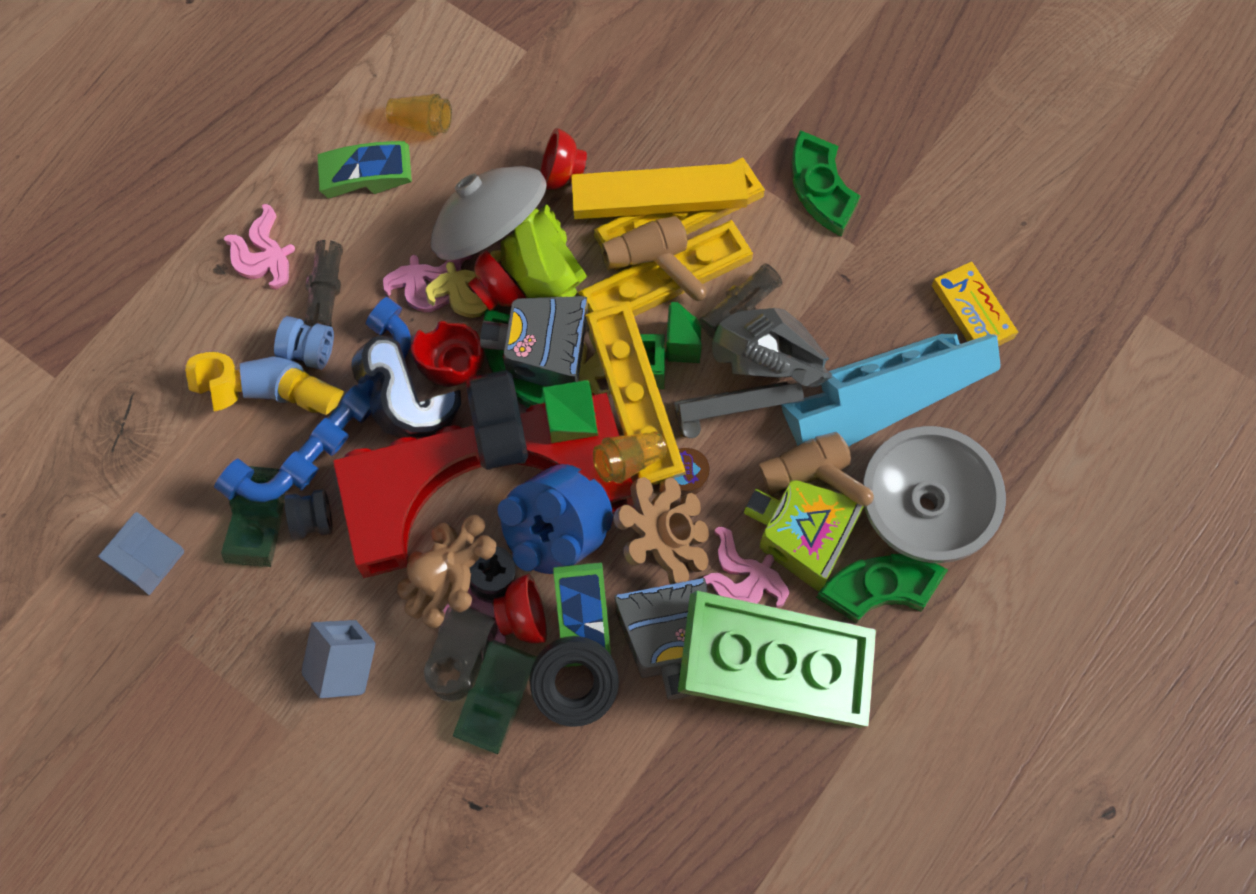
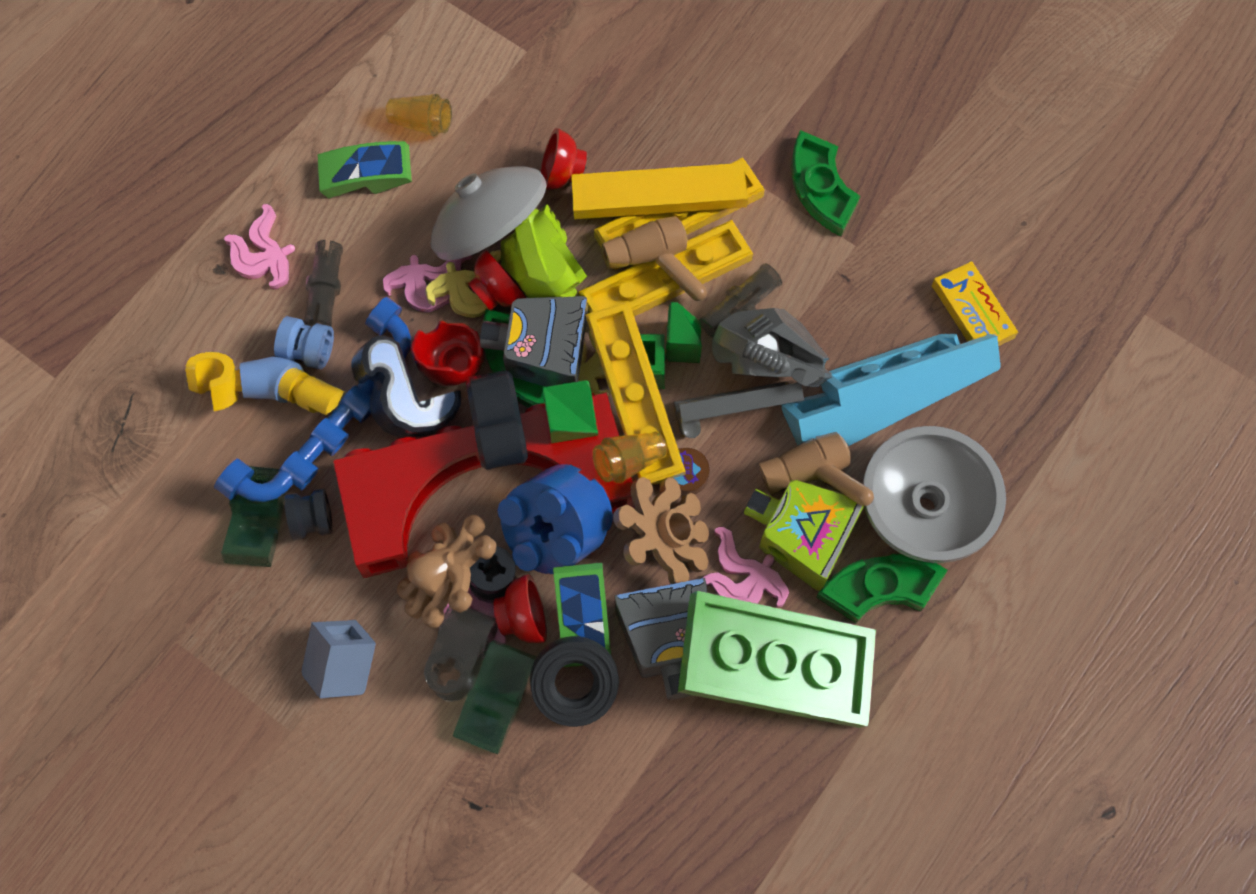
sand blue panel [98,512,184,595] -> none

